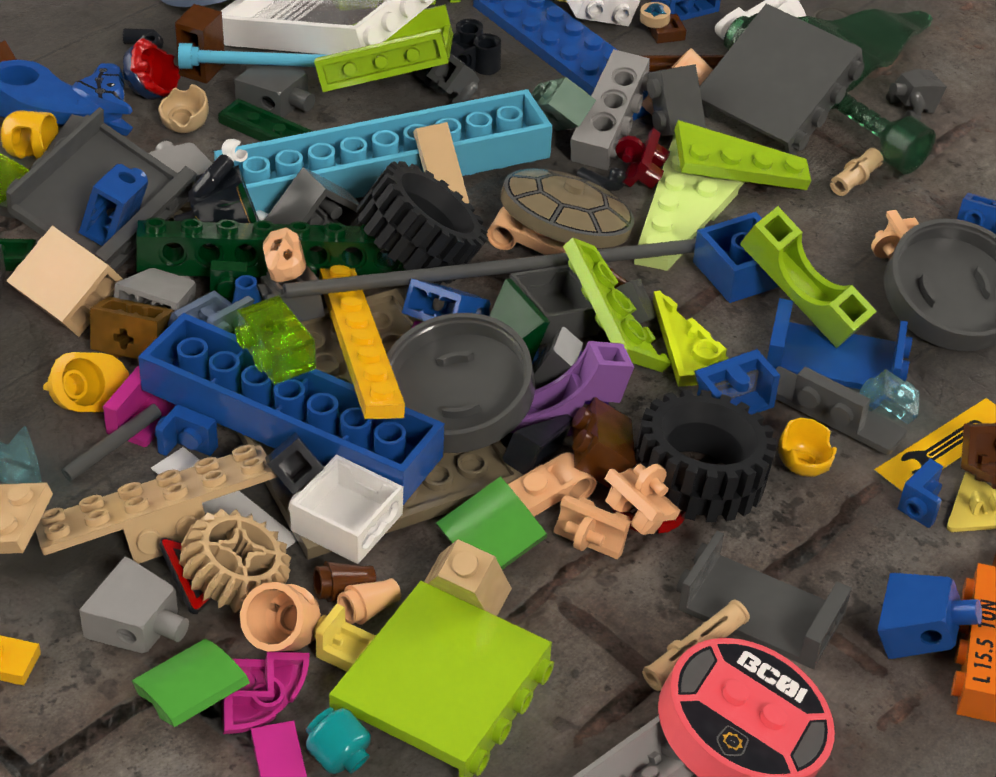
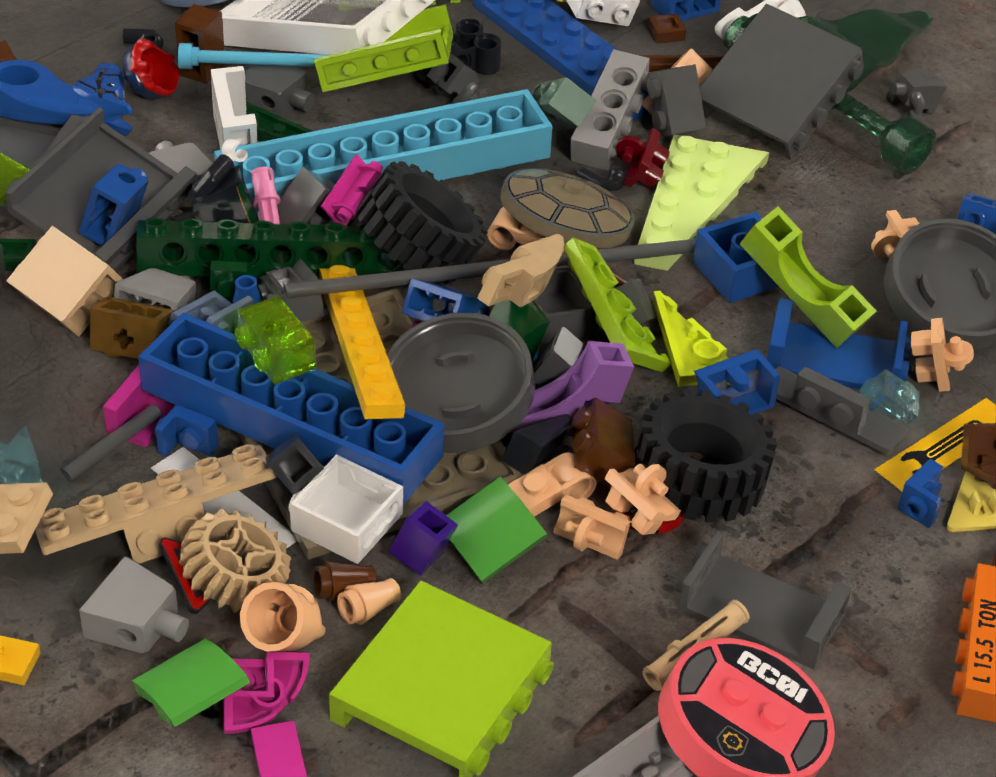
yellow helmet [0,110,59,159] -> none
yellow piece [43,352,129,412] -> none
tan hair [158,84,209,133] -> none
light nougat rock [263,227,306,282] -> none
teal head [306,707,371,774] -> none
light yellow bracket [313,604,376,672] -> none
tan tile [413,122,469,203] -> none
tan slope [424,539,512,616] -> none
tan tile [640,2,671,28] -> none
lime wing [674,120,811,190] -> none
yellow hair [778,417,837,477] -> none
tan pin [830,148,884,196] -> none
blue torso [877,573,982,659] -> none
none -> white panel [211,66,257,150]
none -> bright pink axle [251,167,281,224]
none -> dark pink hinge [321,154,383,226]
none -> dark purple brick [389,501,458,576]
none -> tan slope [477,234,564,307]
none -> light nougat hips [911,318,974,392]

